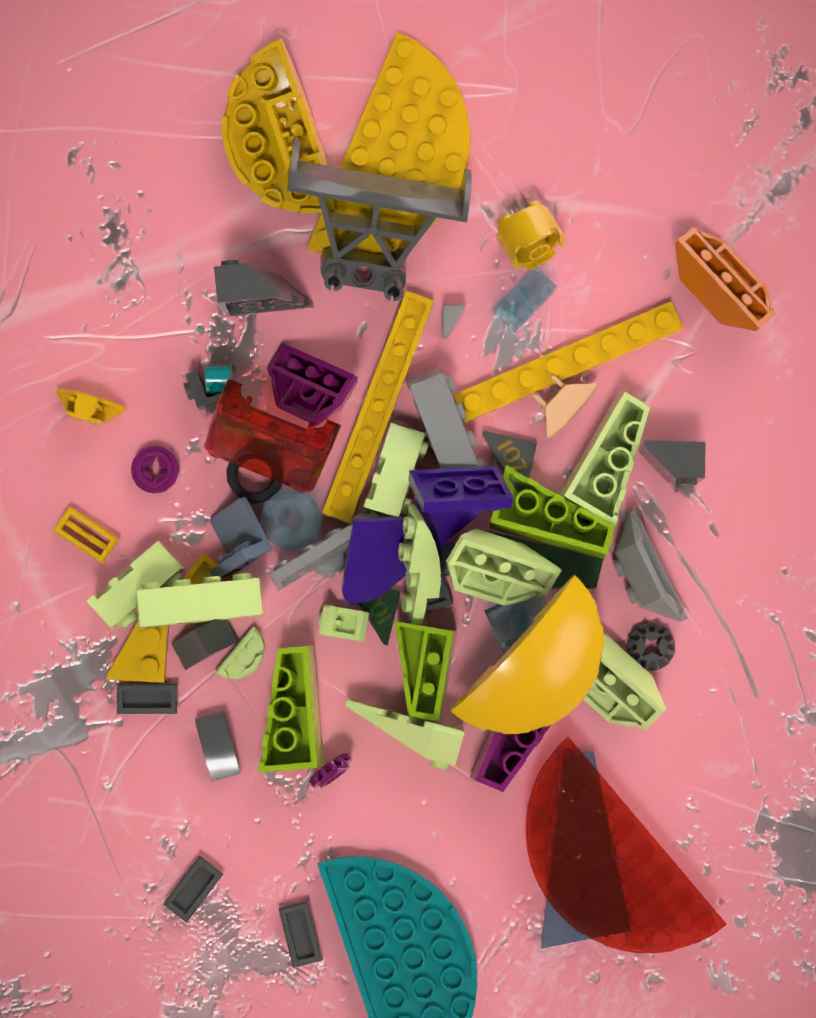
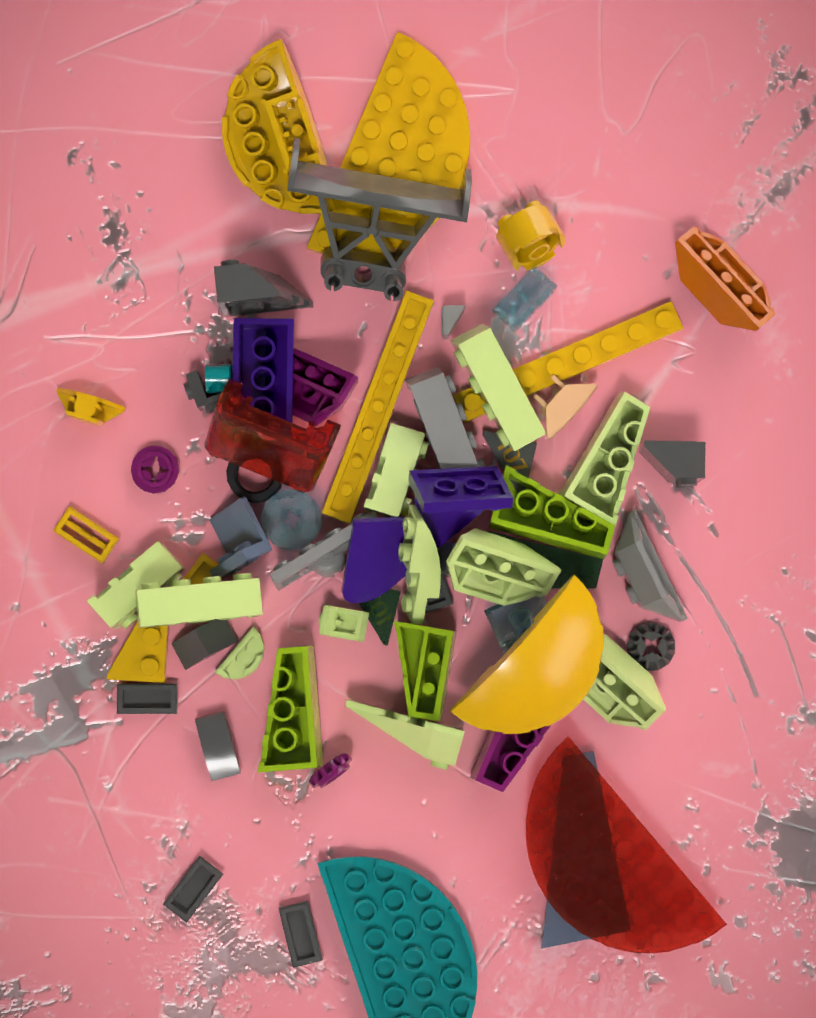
none -> dark purple slope [231,318,294,442]
none -> yellowish green wedge [450,323,546,451]

